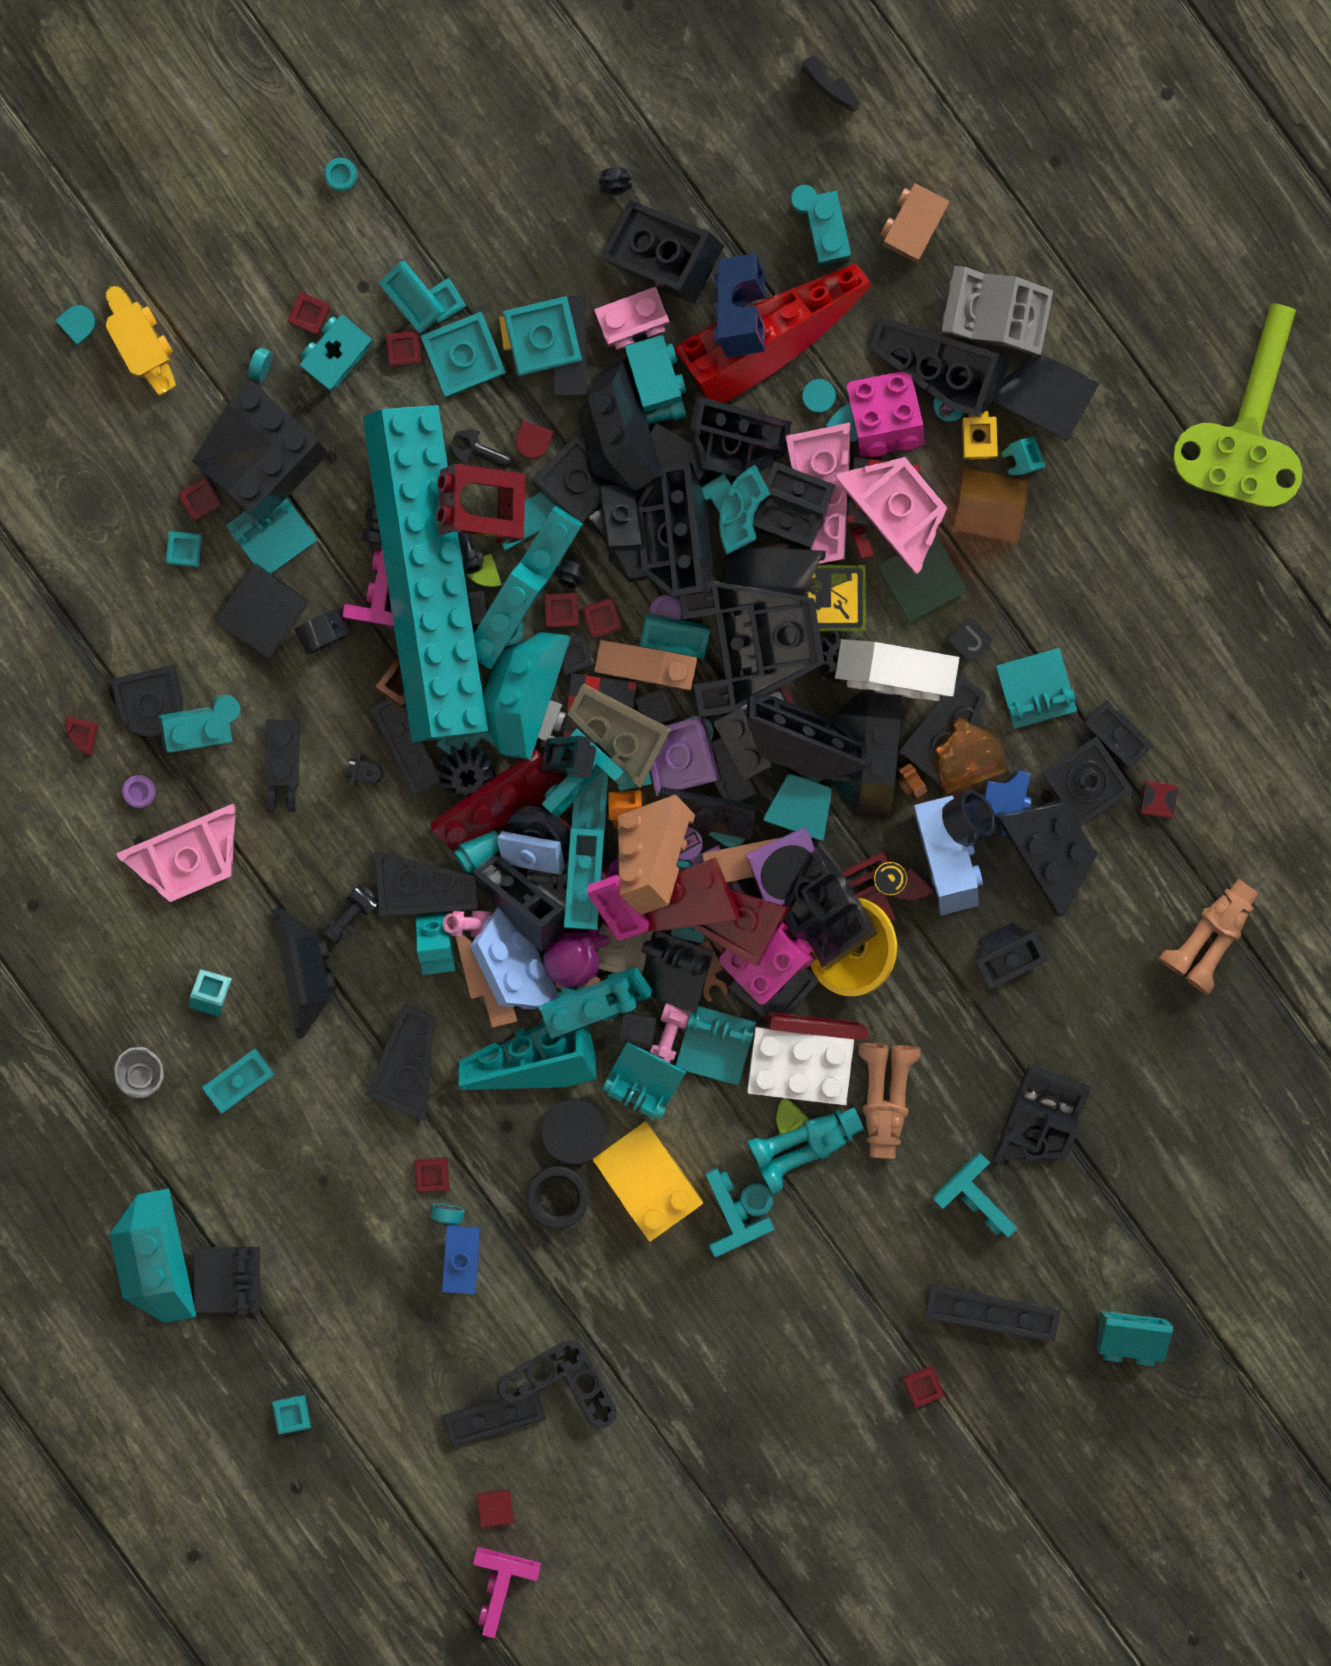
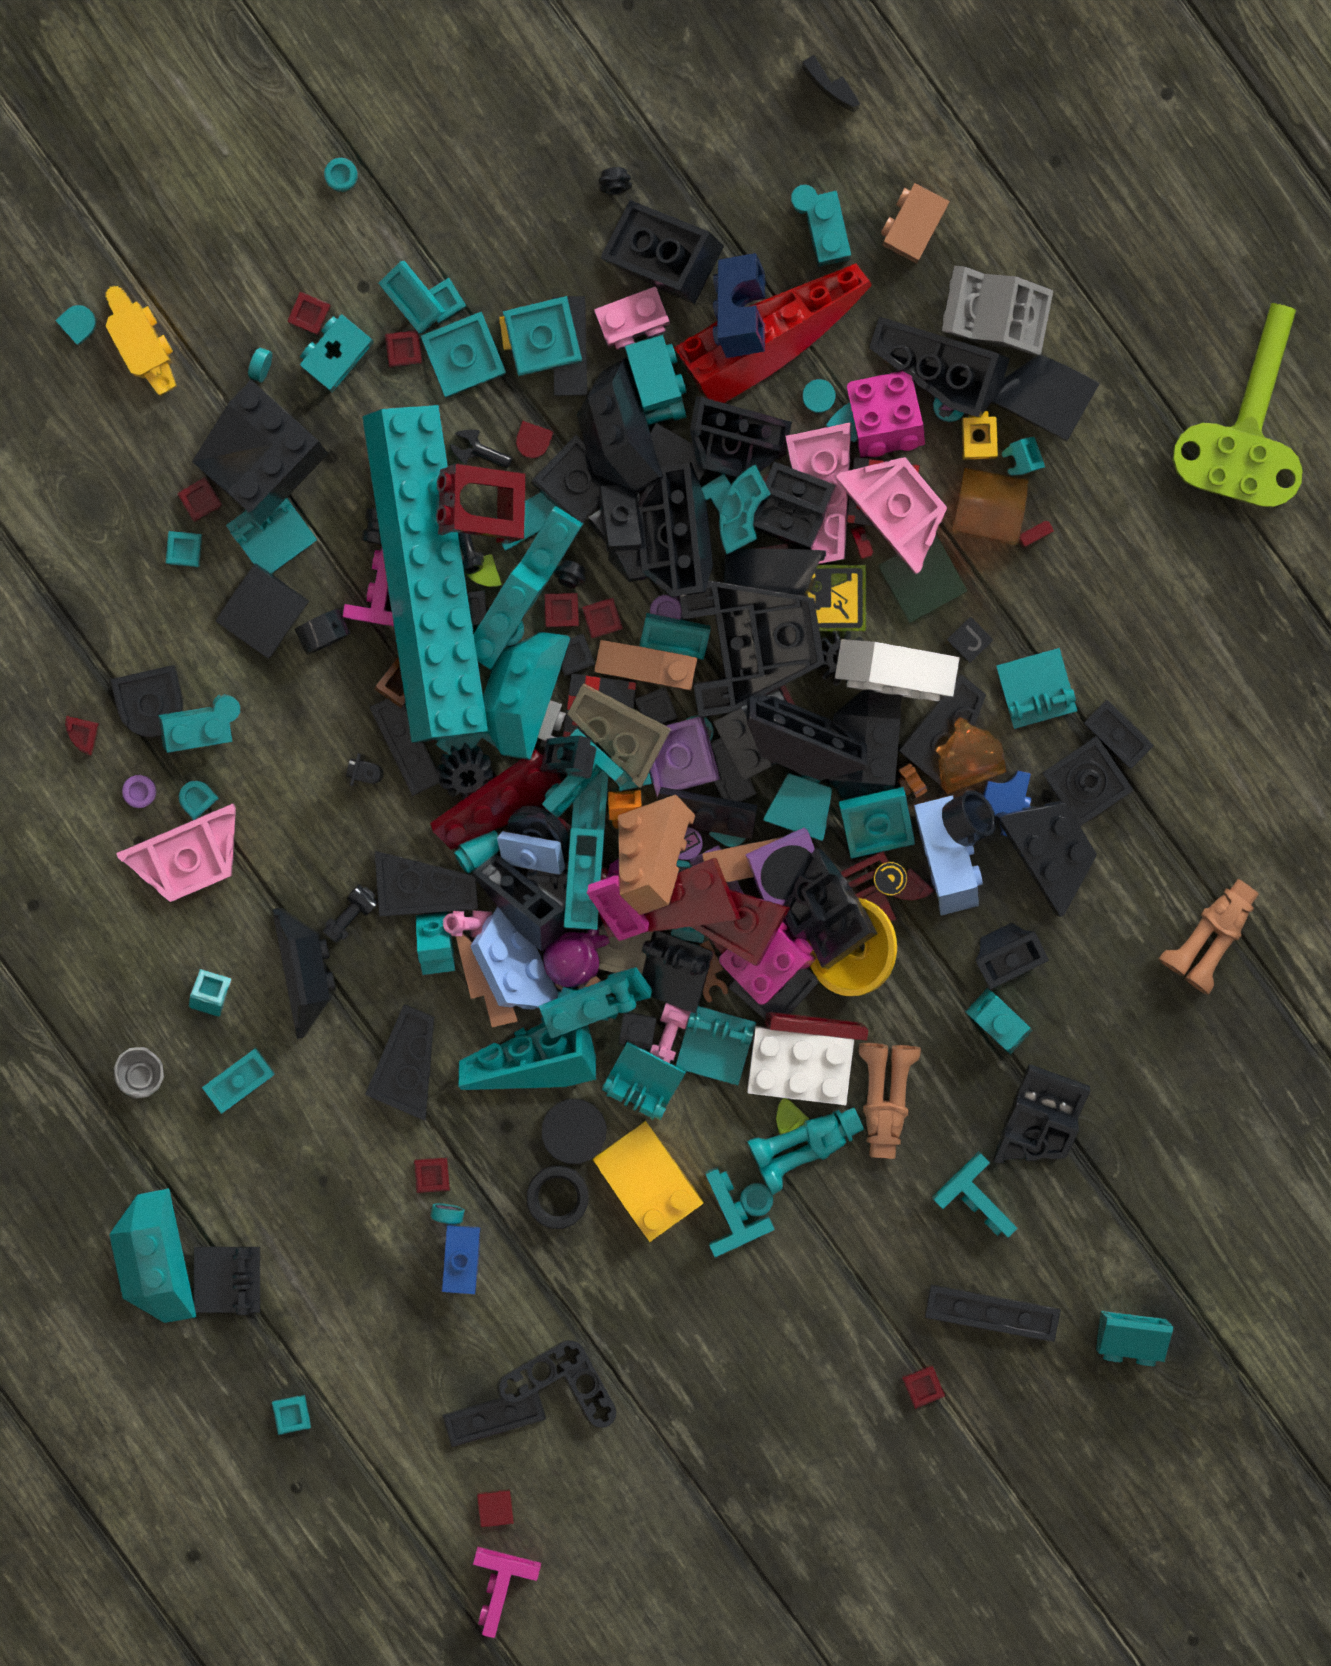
black hinge [265,719,300,812] -> none
dark red tile [1140,781,1179,818] -> none
none -> teal tile [179,781,219,820]
none -> teal plate [839,787,915,858]
none -> teal torso [965,988,1033,1055]
none -> dark red tile [1017,521,1054,549]

